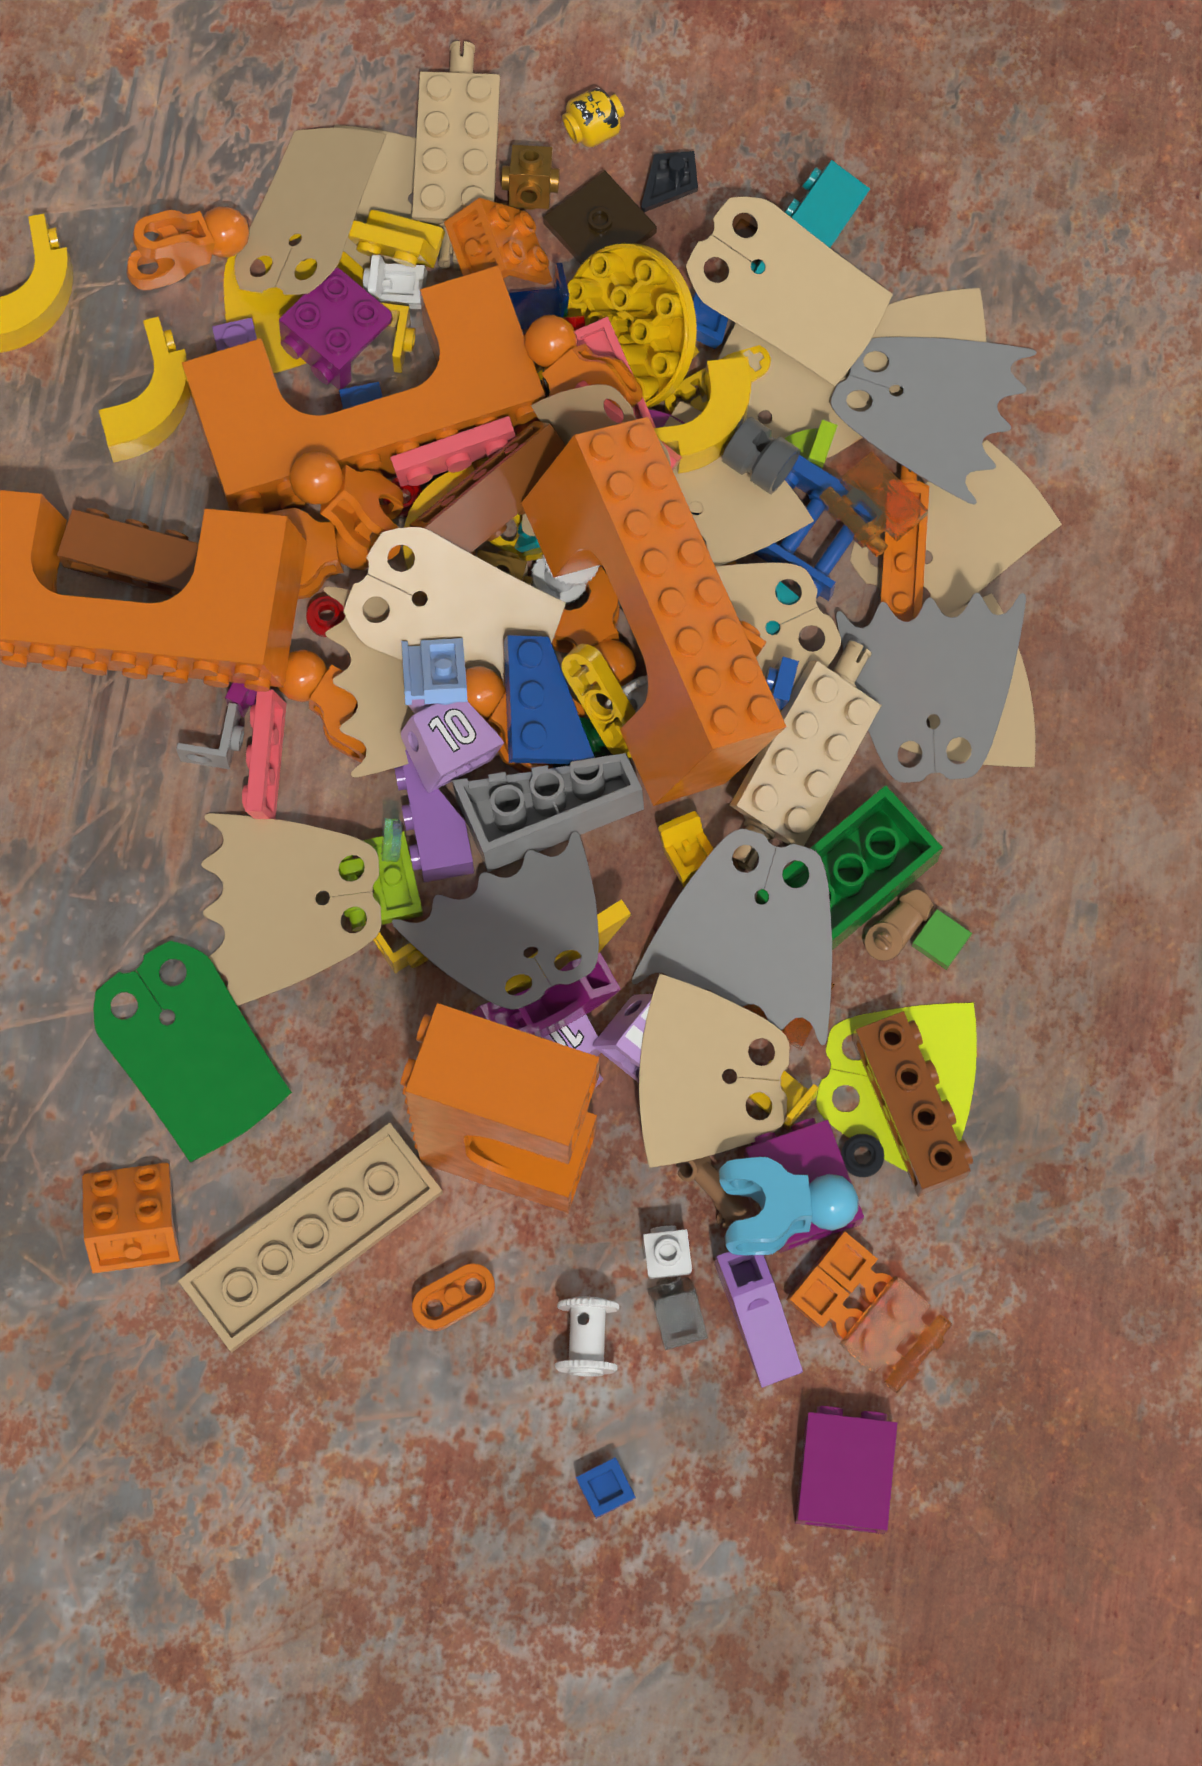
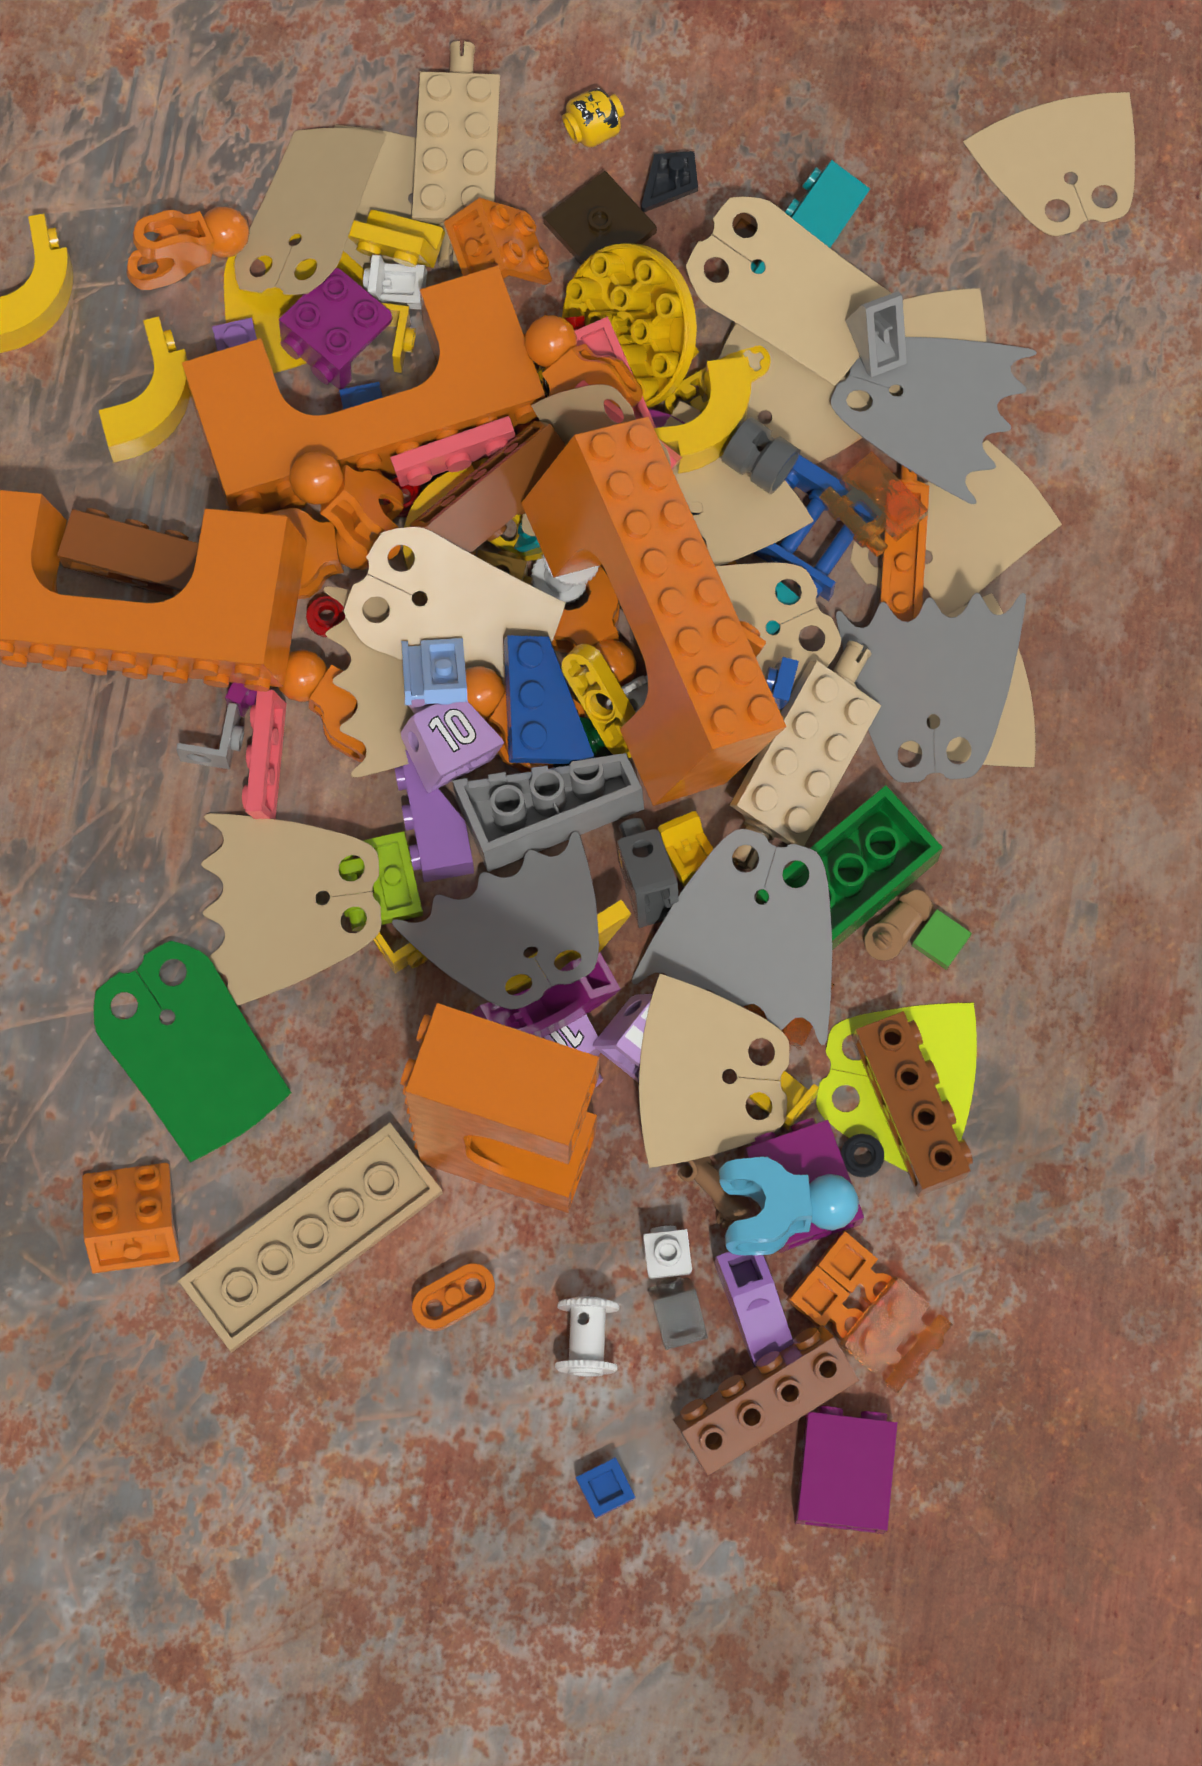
clear light blue tile [381,818,402,862] -> none
pearl gold brick [502,145,559,210] -> none
clear blue bracket [509,263,569,329] -> none
blue plate [692,292,728,349] -> none
lime tile [785,420,838,469] -> none
none -> dark grey torso [617,818,679,928]
none -> brick [673,1325,860,1476]
none -> light grey slope [845,291,907,377]
none -> tan piece [963,92,1135,236]

